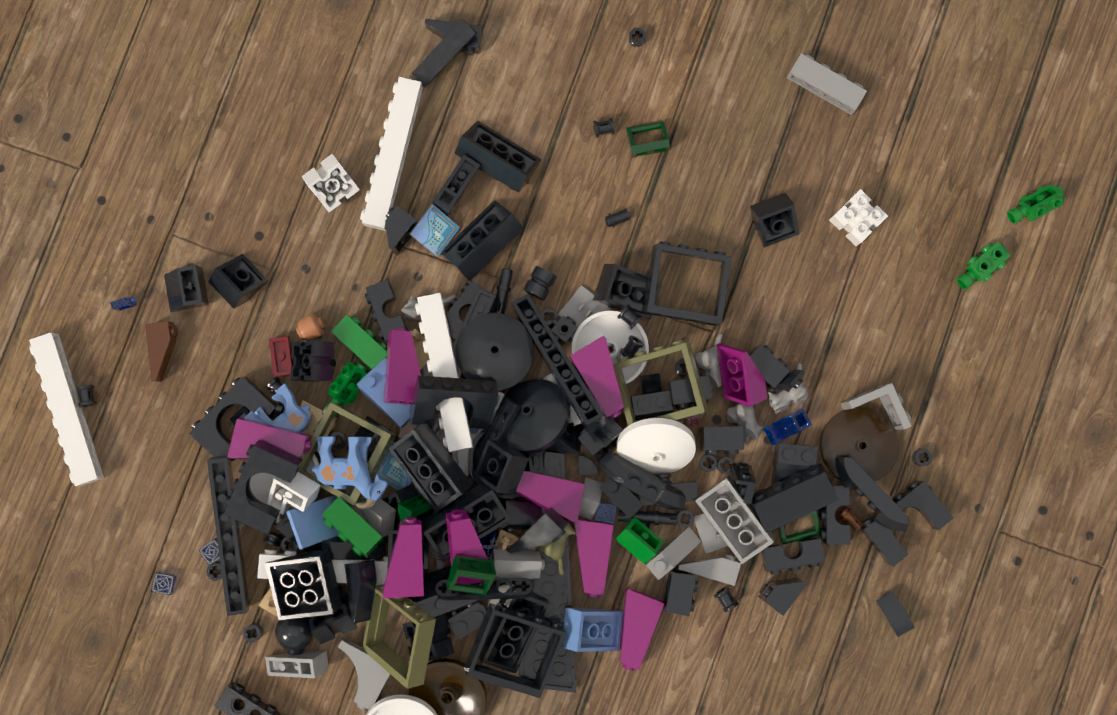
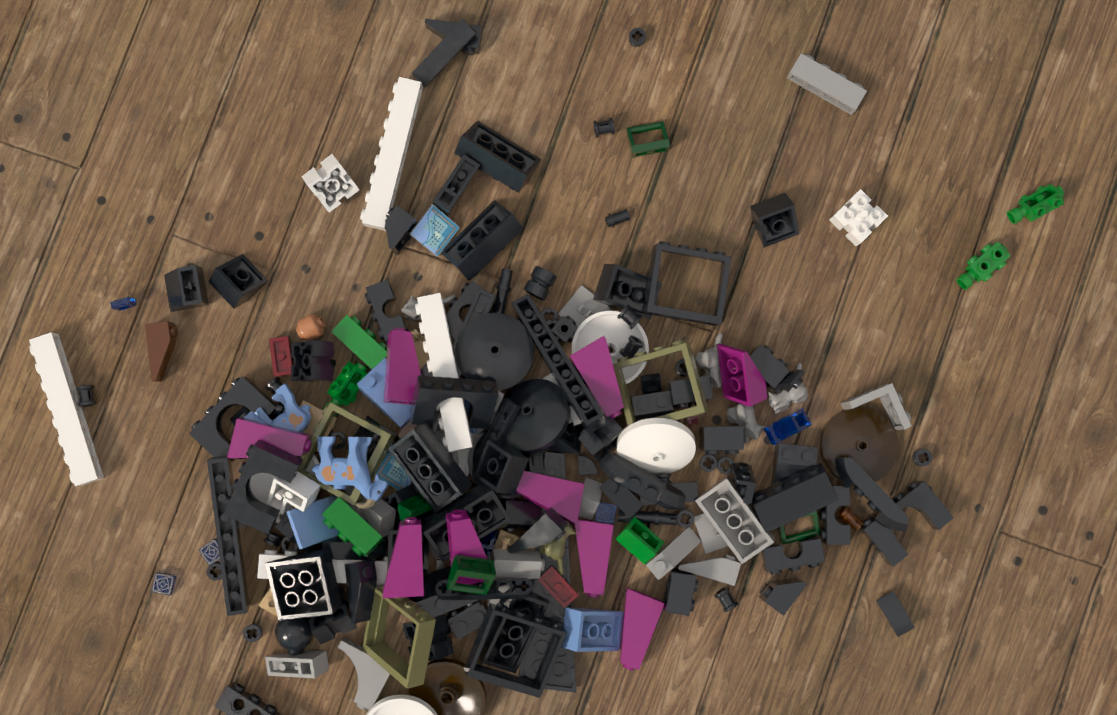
none -> dark red plate [538,566,579,609]

